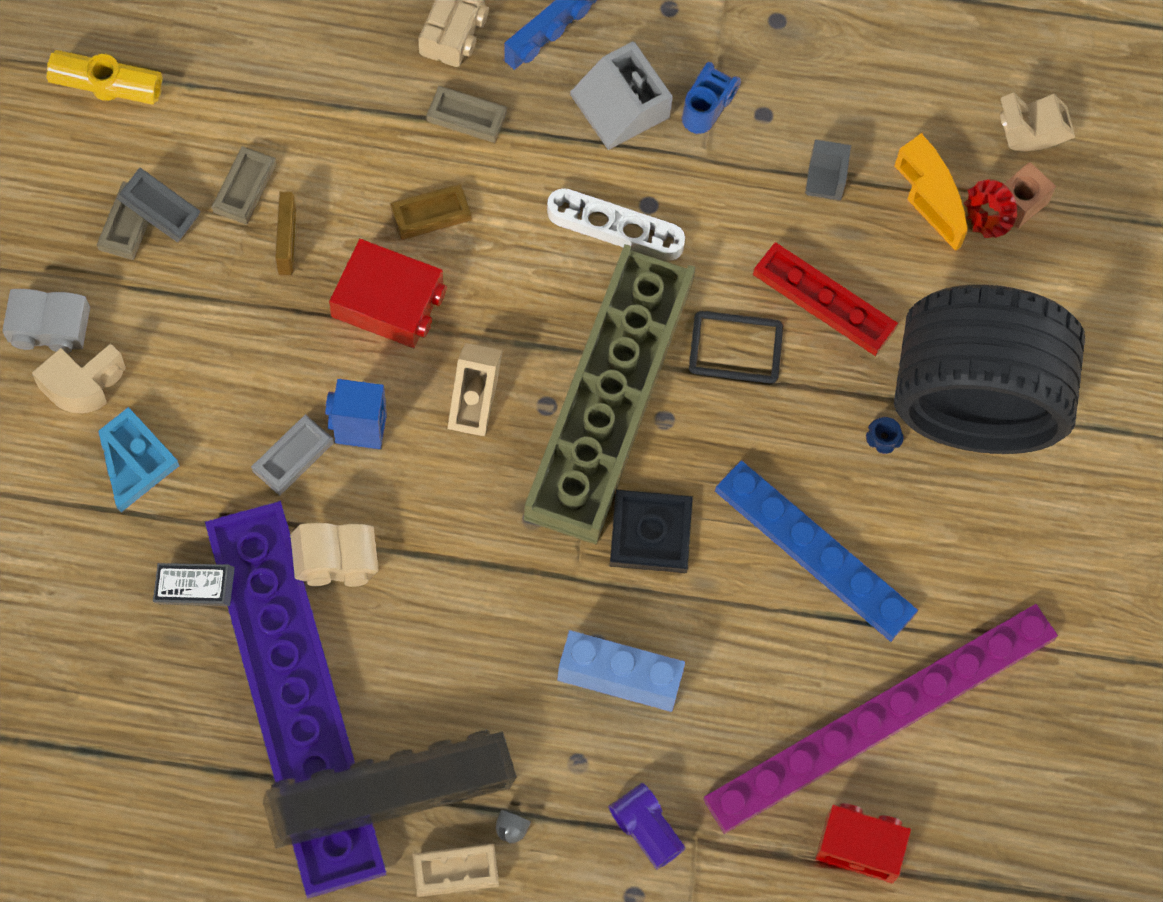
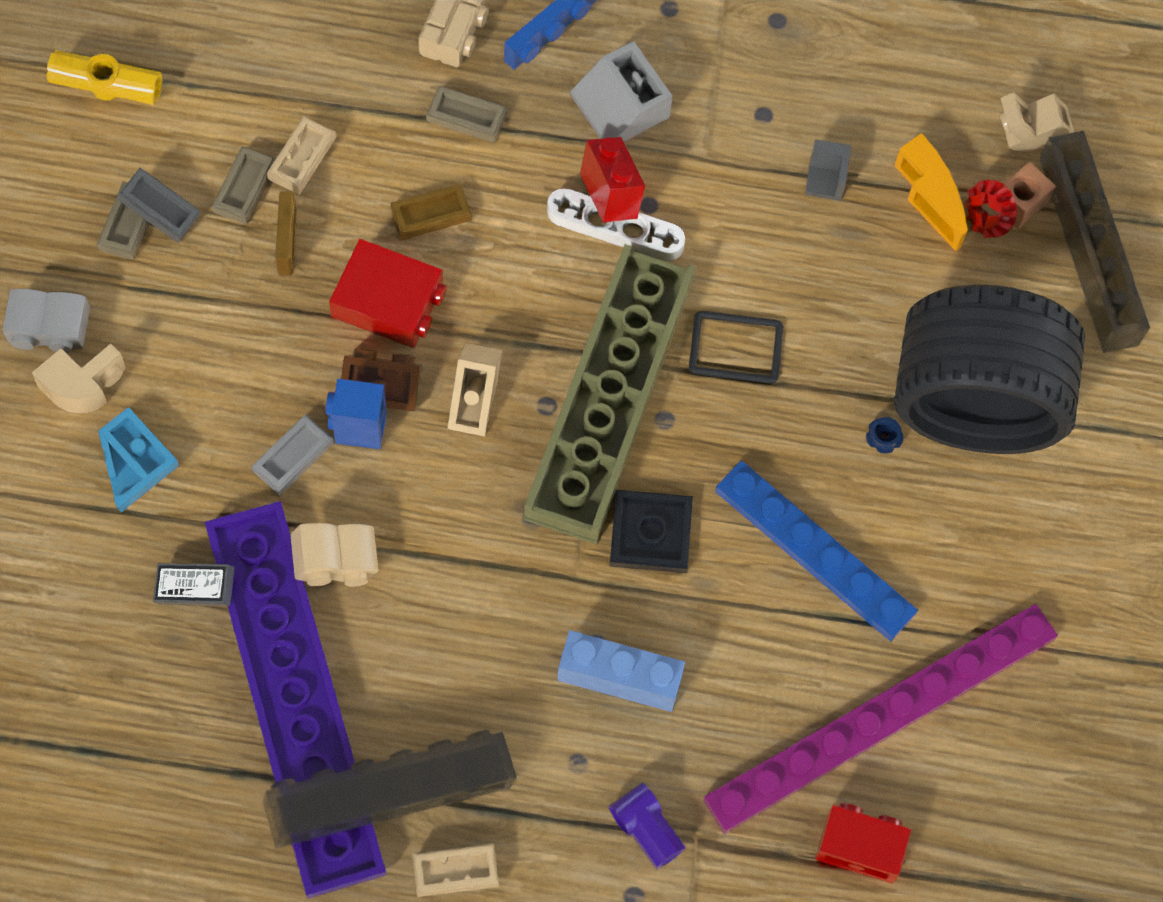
dark grey hinge [495,810,531,843] -> none
blue piece [682,62,741,134] -> none
red plate [753,242,898,357] -> none
none -> tan plate [267,116,336,195]
none -> reddish brown bracket [341,349,423,412]
none -> red brick [580,137,645,223]
none -> clear smoke brick [1040,131,1150,353]

